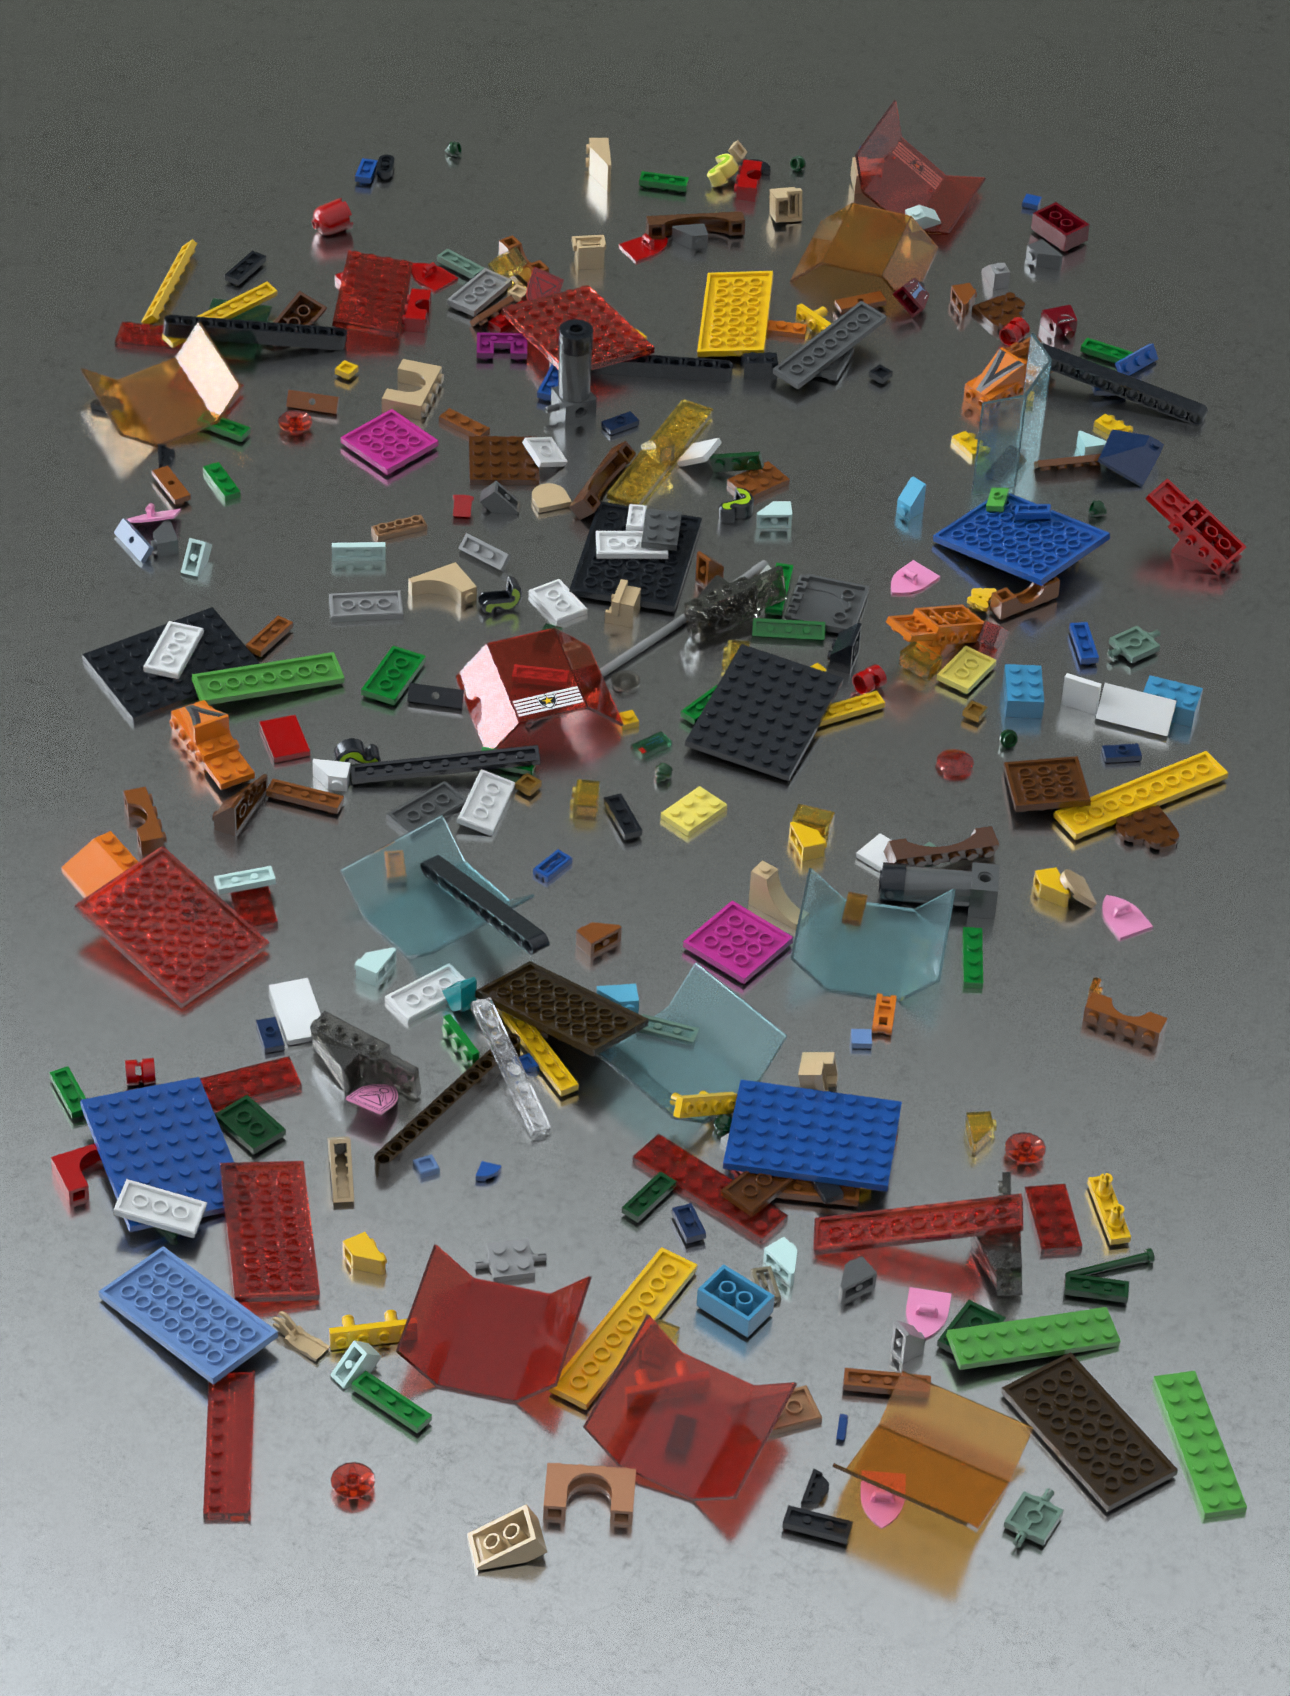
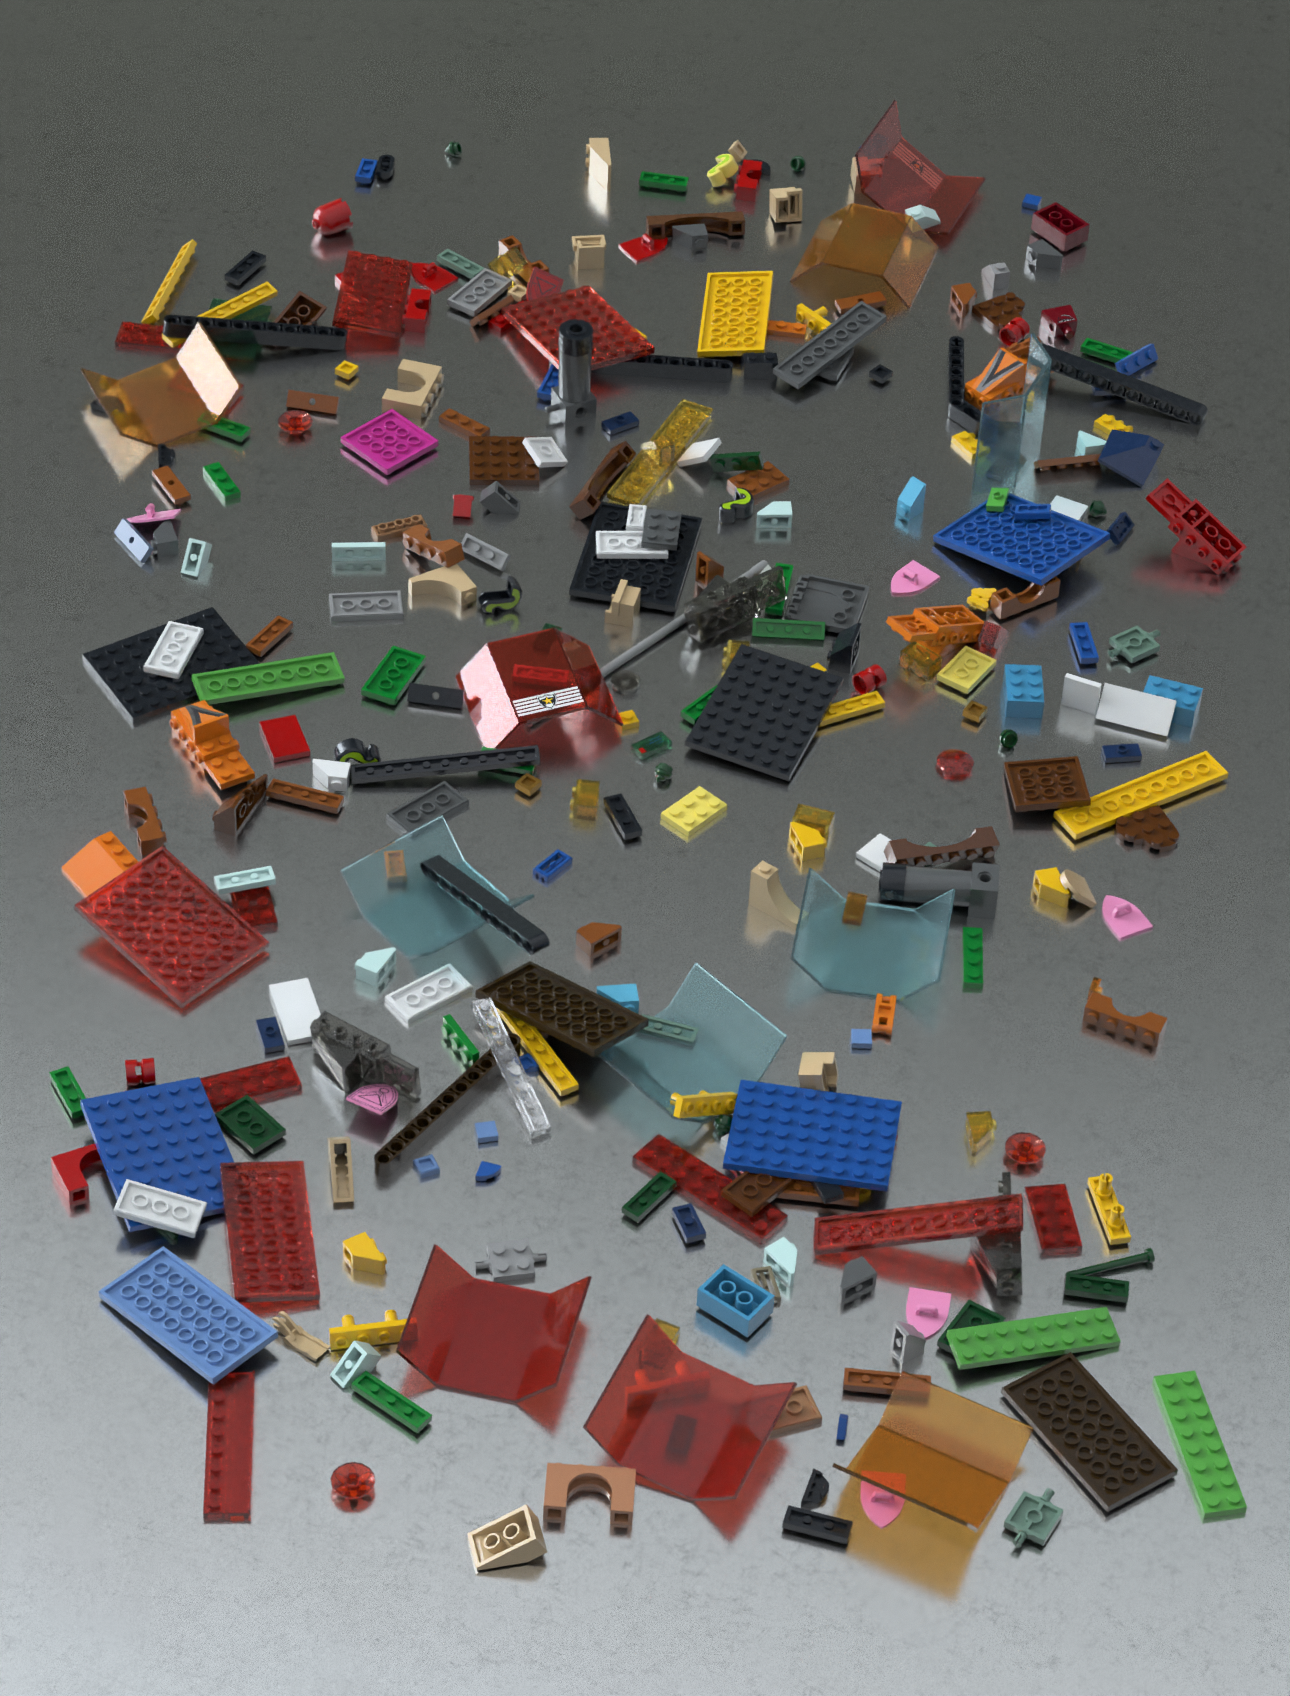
teal slope [442,977,477,1012] -> none
white tile [456,769,515,836] -> none
magenta plate [477,332,527,360] -> none
white tile [529,579,588,625] -> none
tan tile [532,483,572,513] -> none
yellow plate [549,1247,698,1410] -> none
dark pink plate [683,900,793,984] -> none
dark red torso [892,278,929,318] -> none
none -> dark orange arch [402,524,465,568]
none -> medium blue tile [474,1121,498,1143]
none -> black beam [947,336,1033,445]
none -> white tile [1050,495,1088,521]
none -> dark blue plate [1106,512,1135,546]

